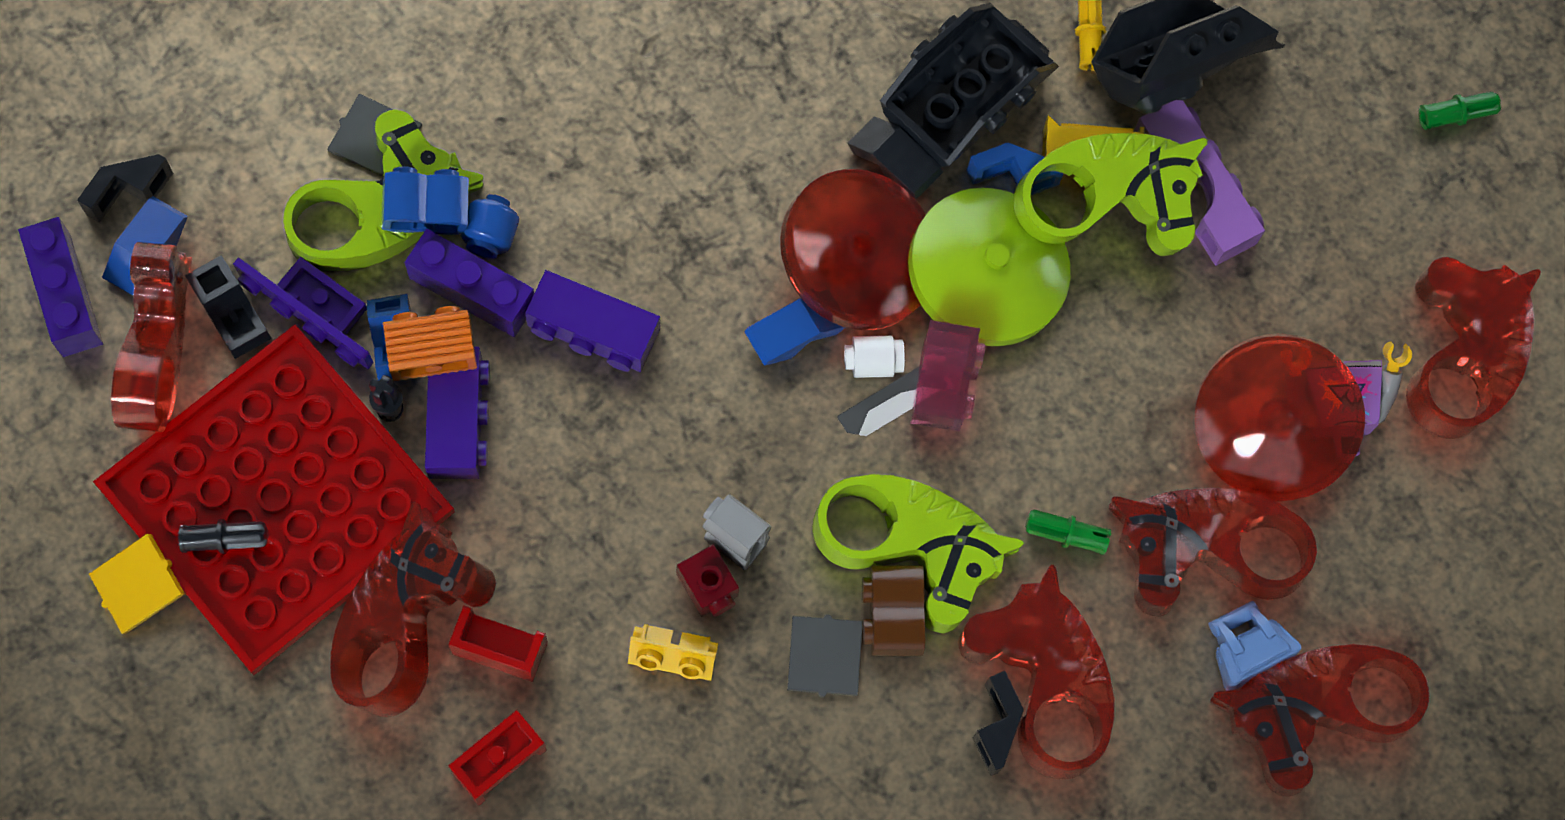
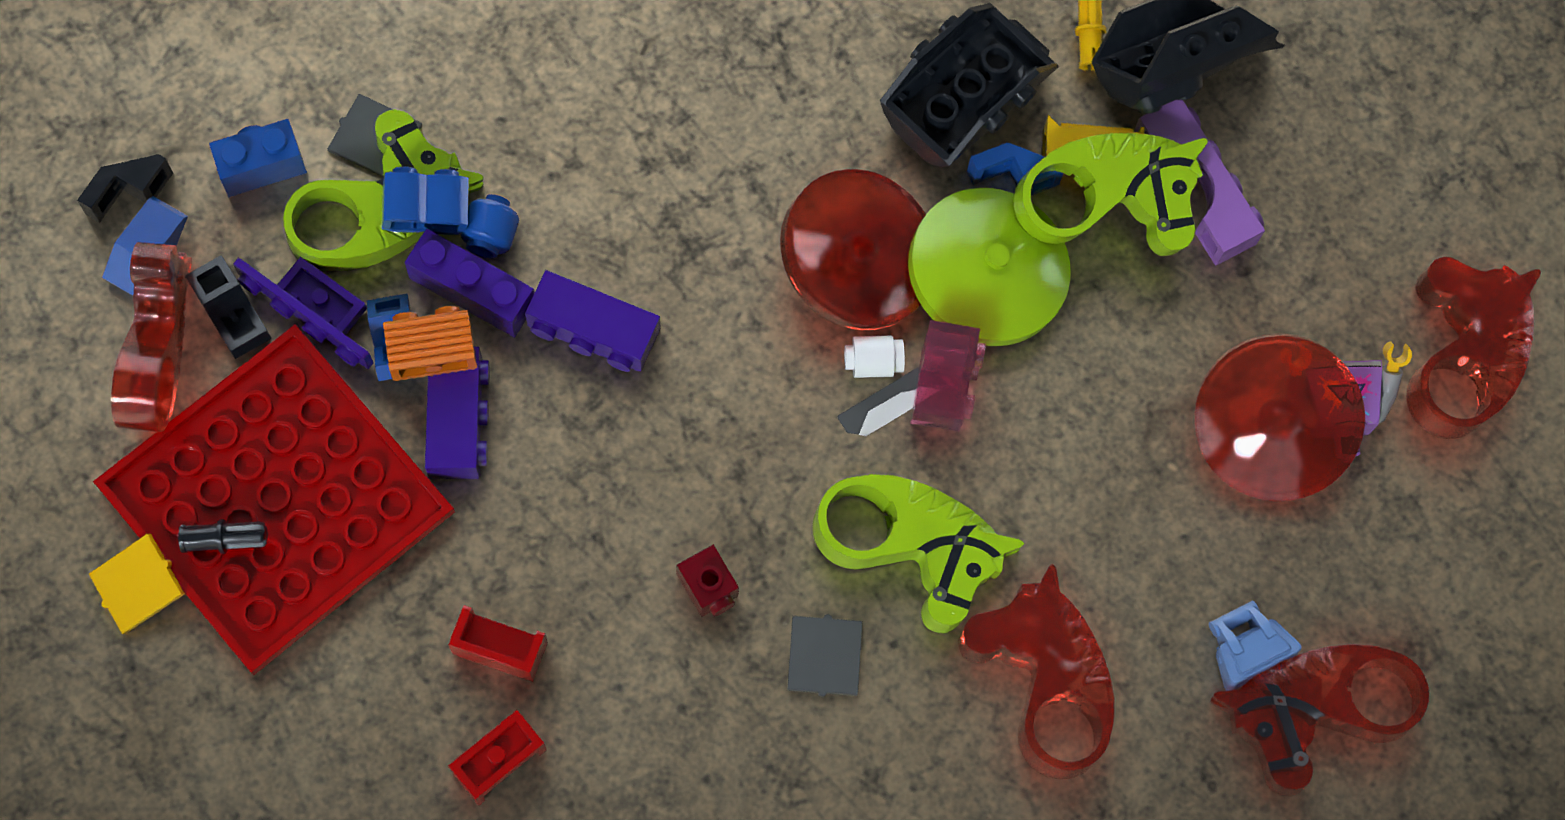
dark purple brick [18,217,104,357] -> none
clear red animal [331,502,496,717] -> none
black axle [369,375,404,422] -> none
yellow hinge [628,624,719,681] -> none
light grey brick [703,494,771,570] -> none
blue slope [744,292,846,366] -> none
black slope [847,116,944,199] -> none
reddish brown brick [862,566,925,656] -> none
black slope [972,671,1024,776] -> none
green axle [1025,509,1111,555] -> none
clear red animal [1109,488,1317,617] -> none
green axle [1418,91,1501,130] -> none
none -> blue brick [209,118,307,197]

